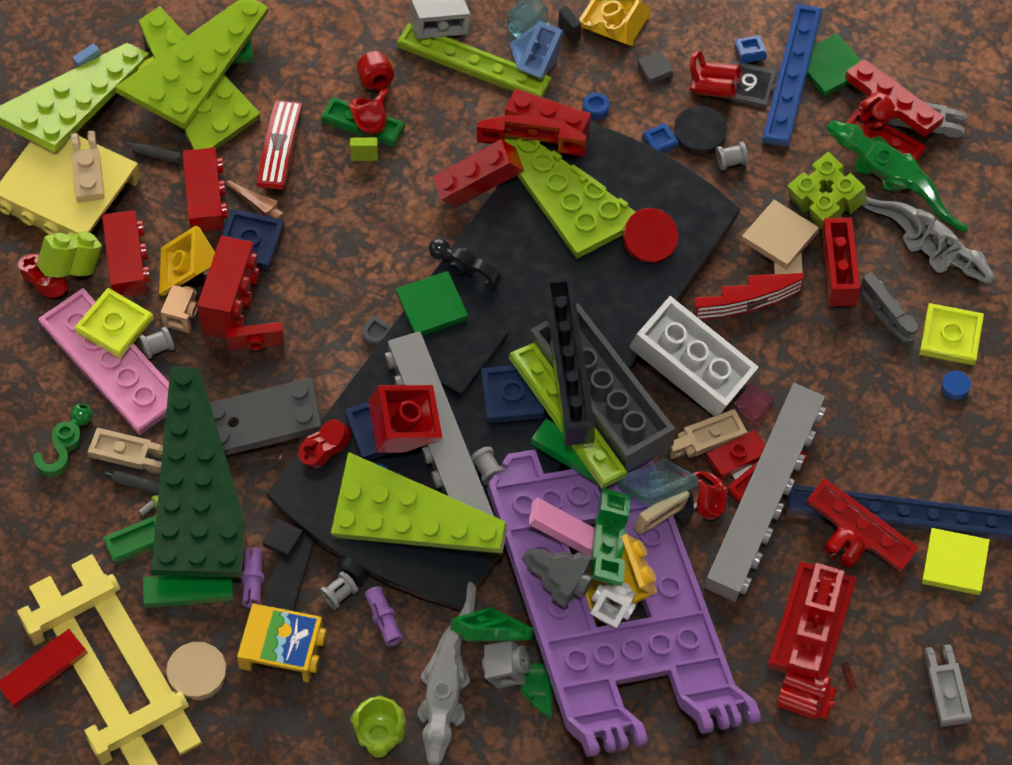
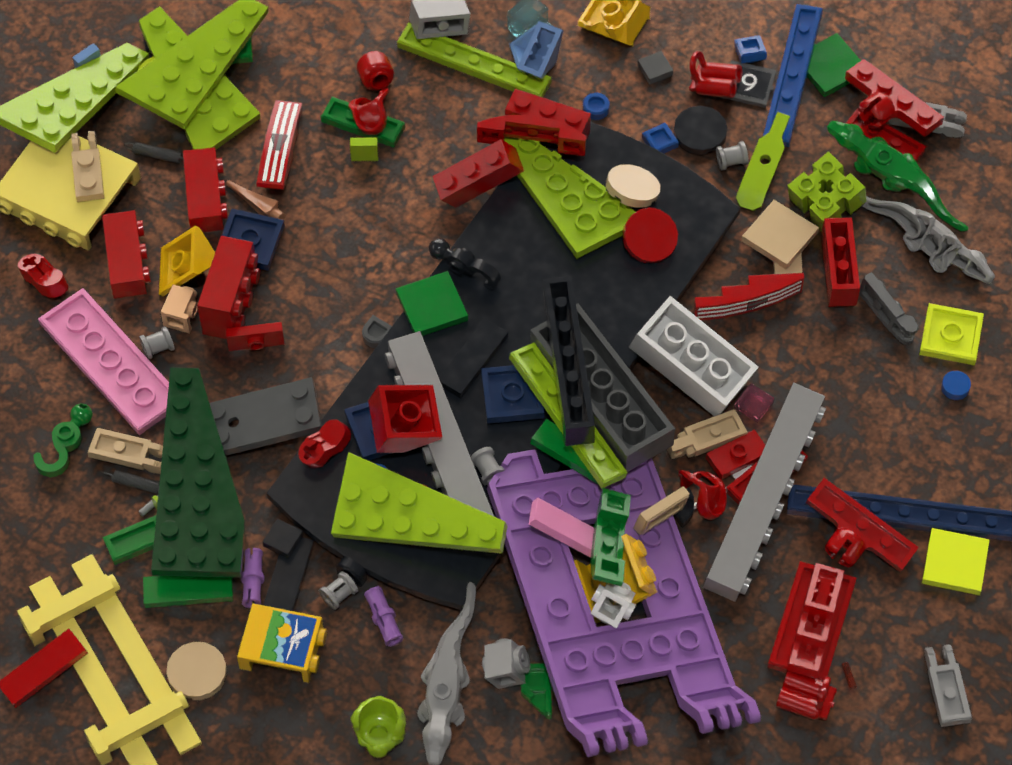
lime brick [37,232,102,277] -> none
neon yellow tile [74,288,154,359] -> none
green wing [450,607,534,642] -> none
dark grey rock [522,548,594,608] -> none
black tile [558,6,581,43] -> none
clear light blue tile [617,458,699,506] -> none
none -> tan tile [606,164,660,208]
none -> lime piece [736,112,790,211]

